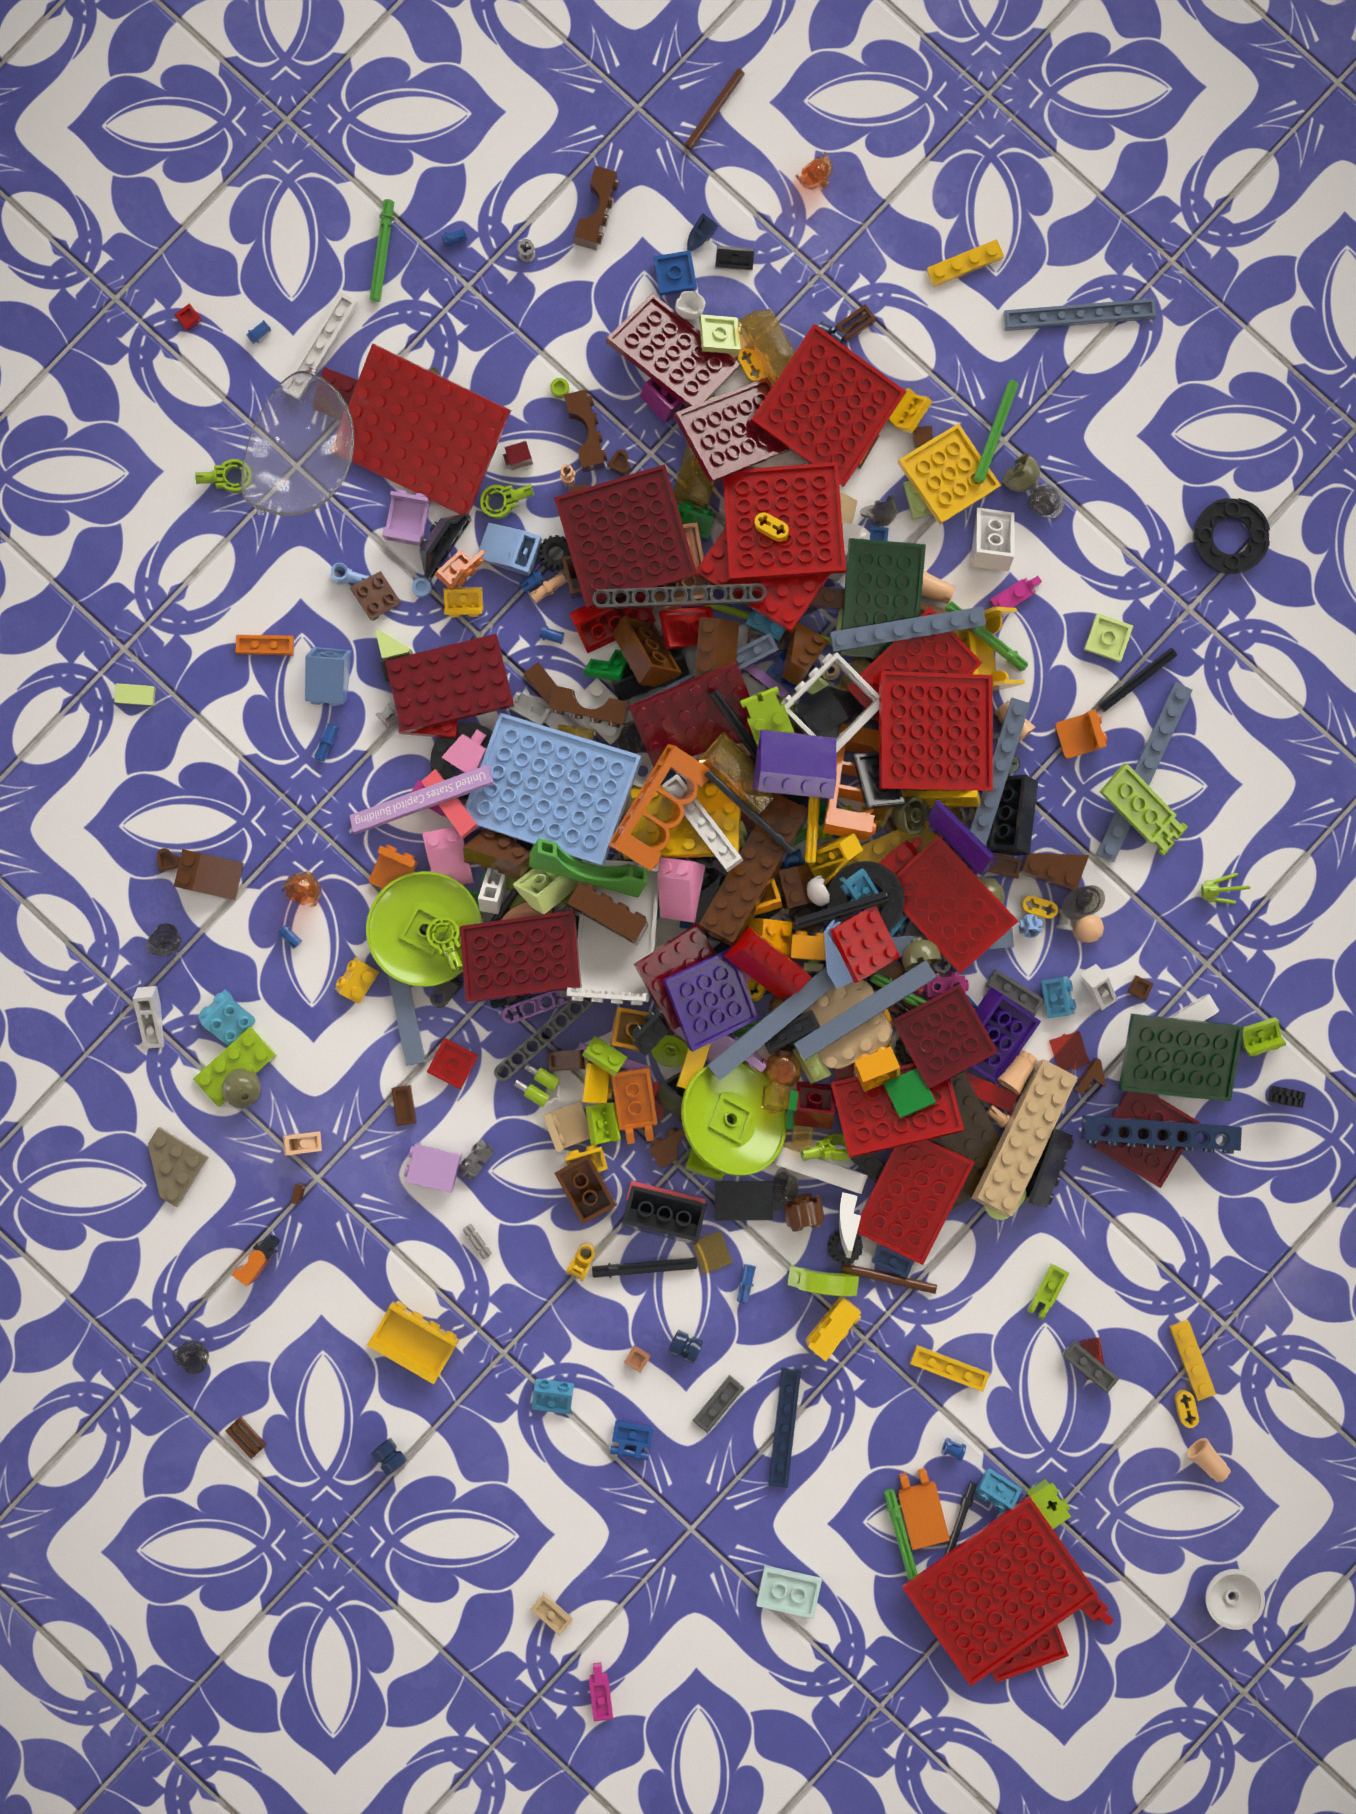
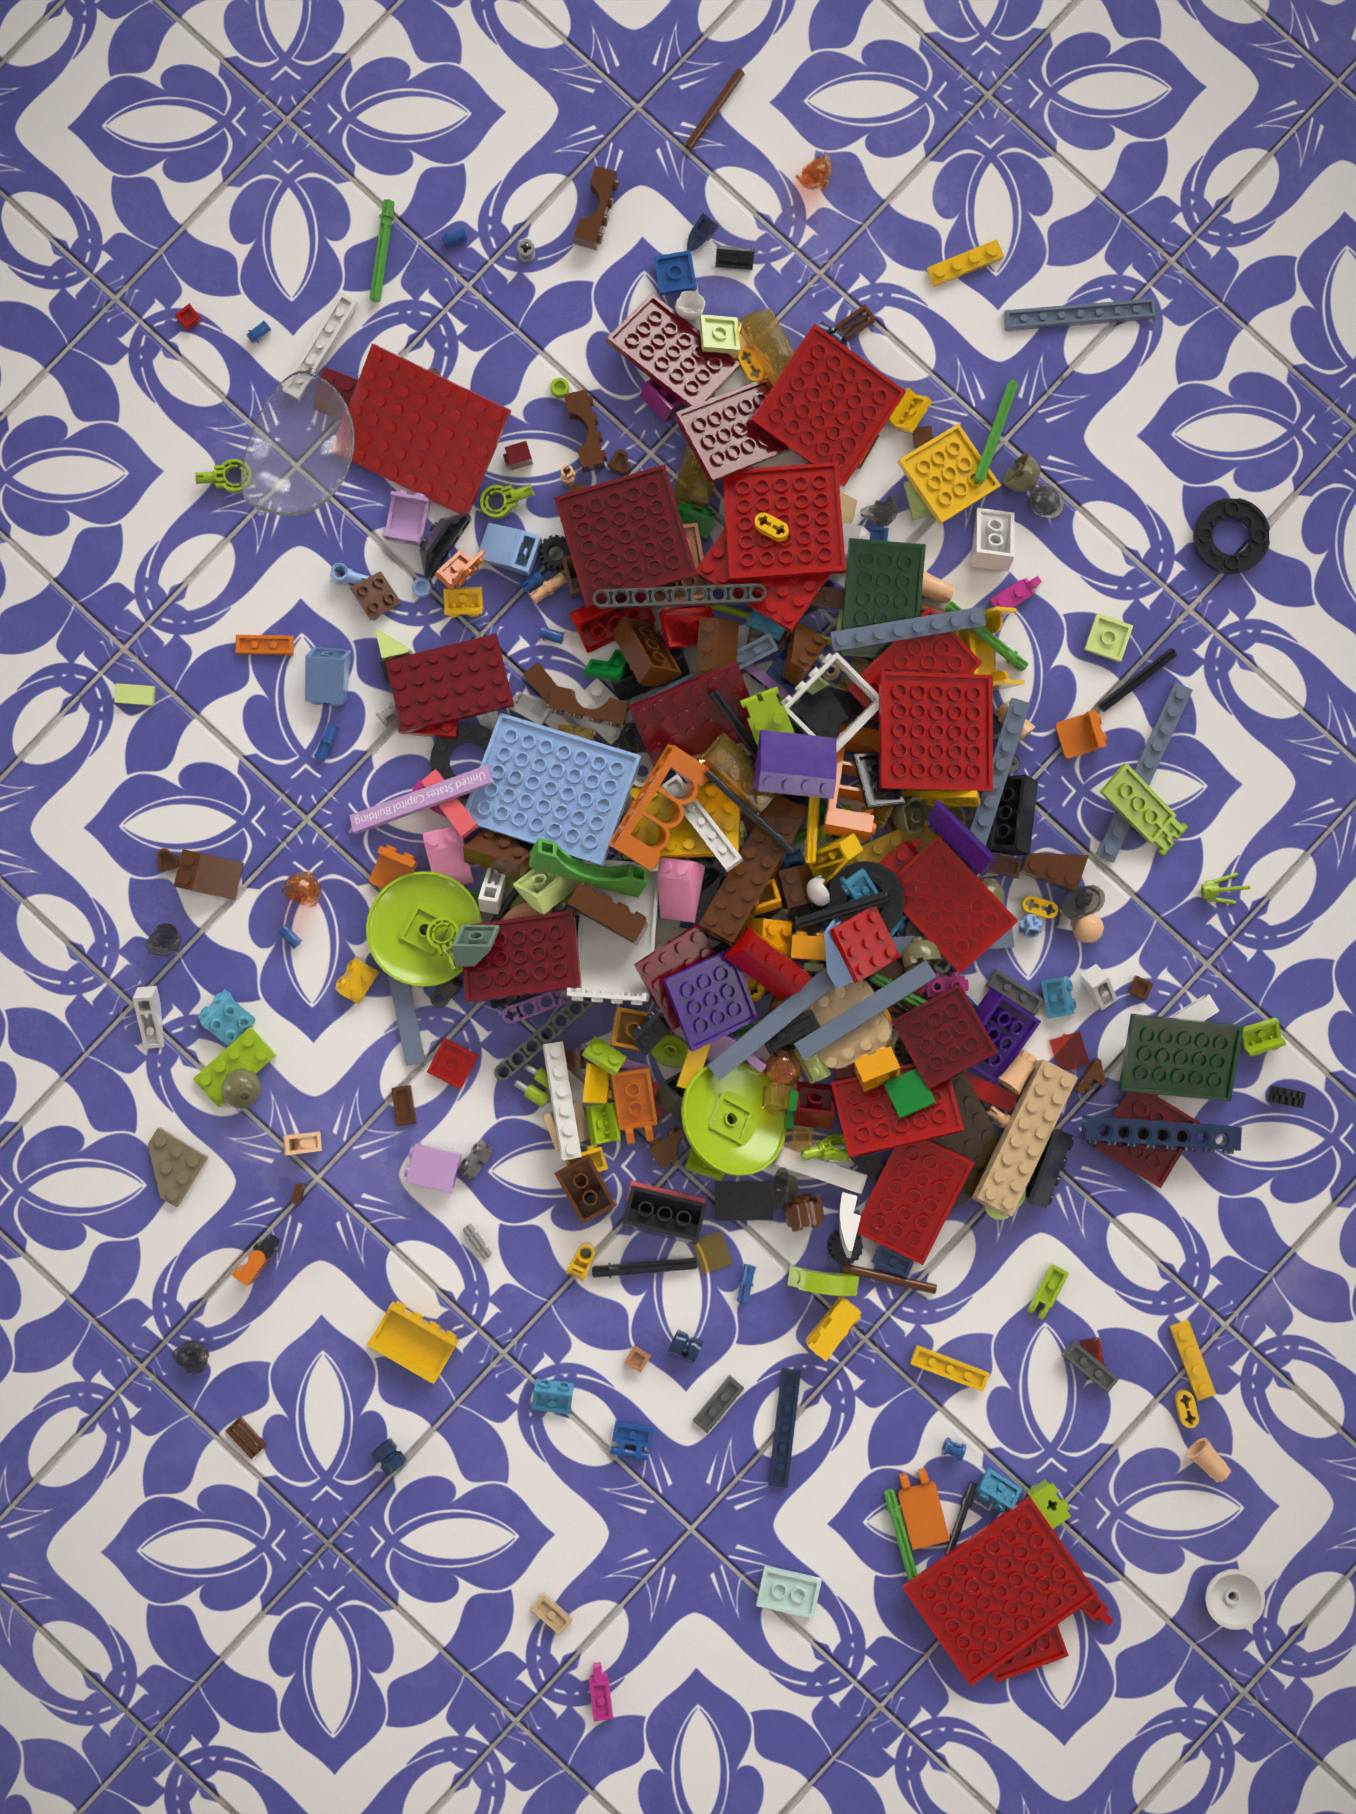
bright pink torso [442,729,486,773] -> none
none -> sand green slope [452,924,500,967]
none -> white plate [542,1041,582,1160]

